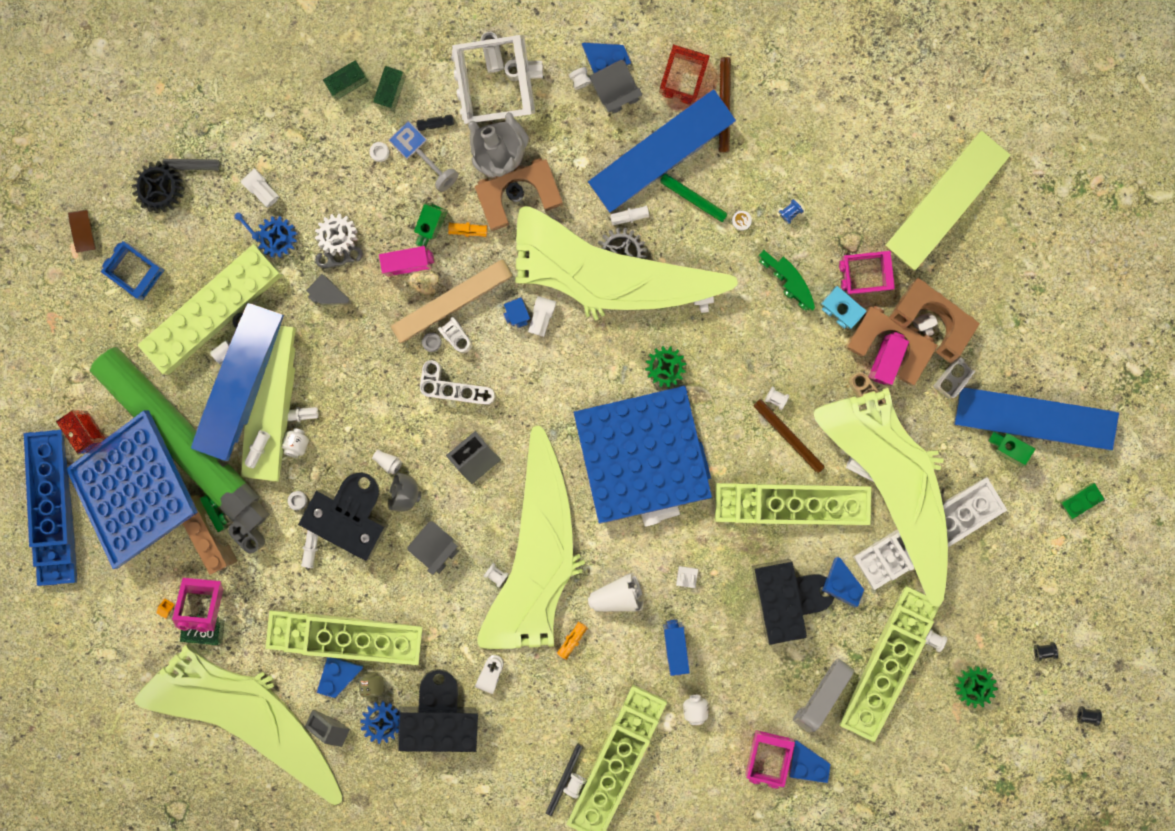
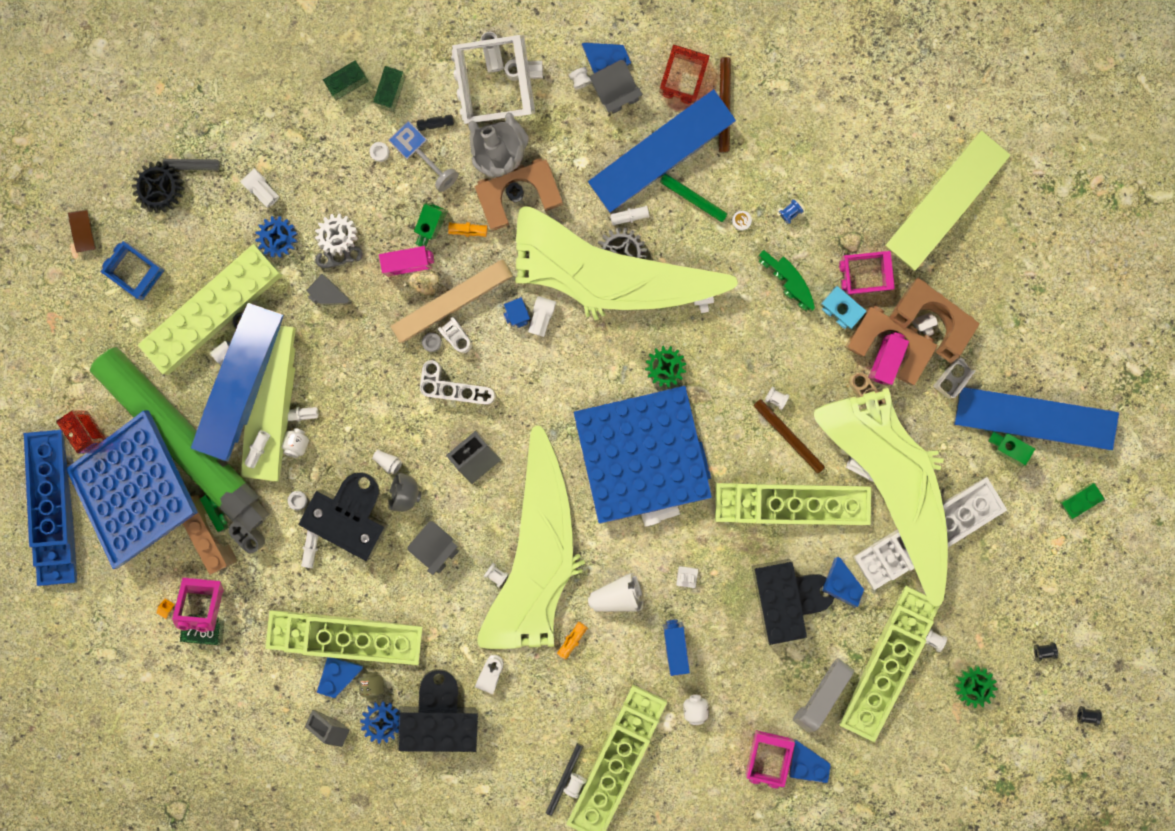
yellowish green animal [134,644,342,805] -> none
blue hinge [234,212,259,240] -> none

